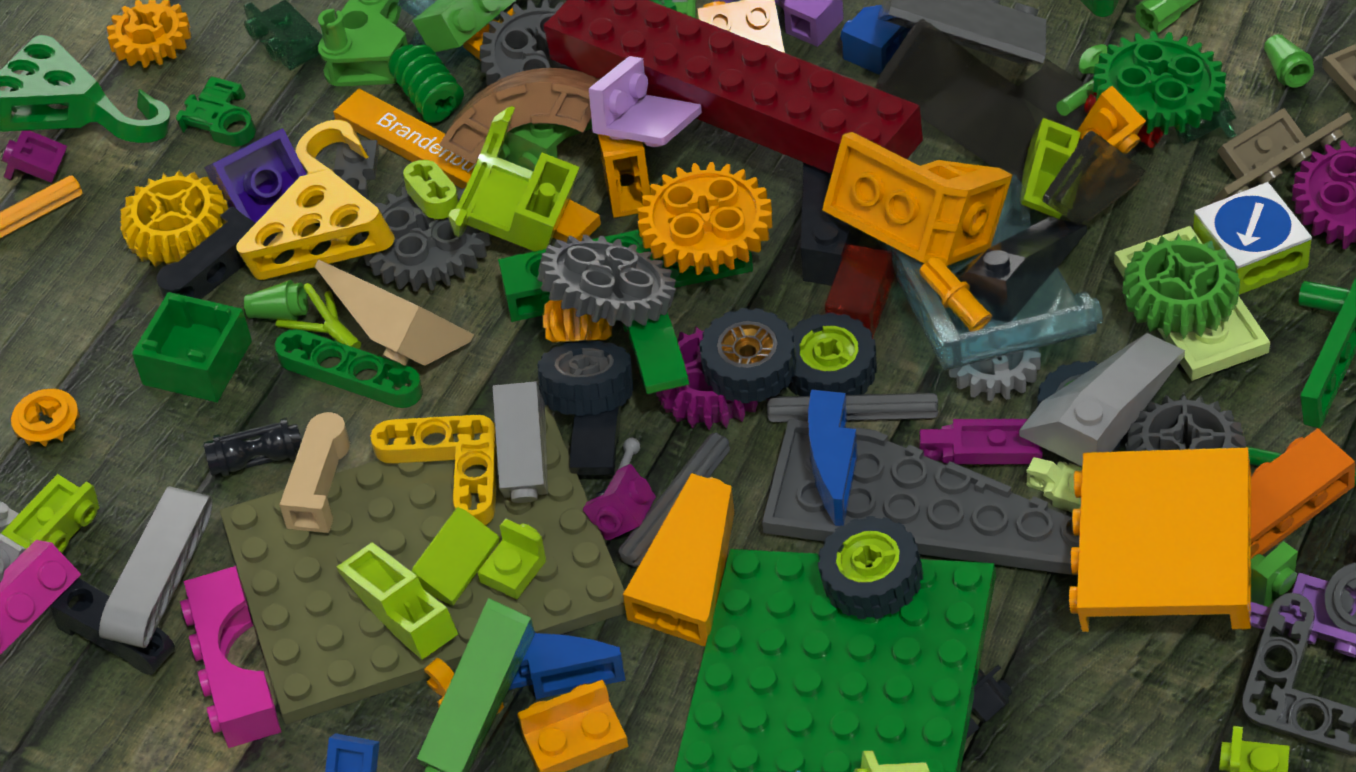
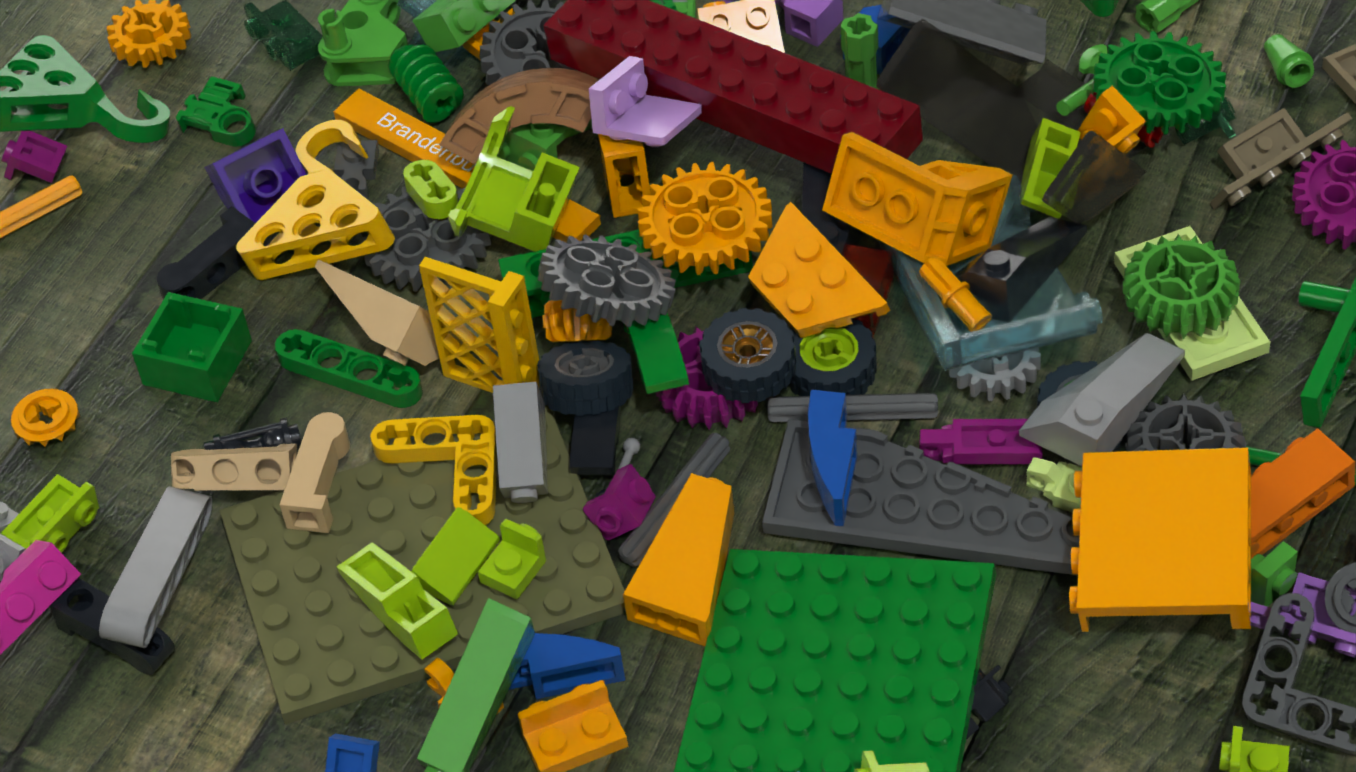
yellow gear [120,170,229,267] -> none
dark pink arch [180,566,282,748] -> none
bright green cone [244,280,308,321] -> none
lime plant [275,283,361,349] -> none
black wheel [818,516,923,619] -> none
piece [1193,182,1312,295] -> none
none -> tan leg [171,443,297,491]
none -> yellow fence [419,257,539,393]
none -> light orange wing [748,202,891,338]
none -> bright green axle [840,13,880,90]

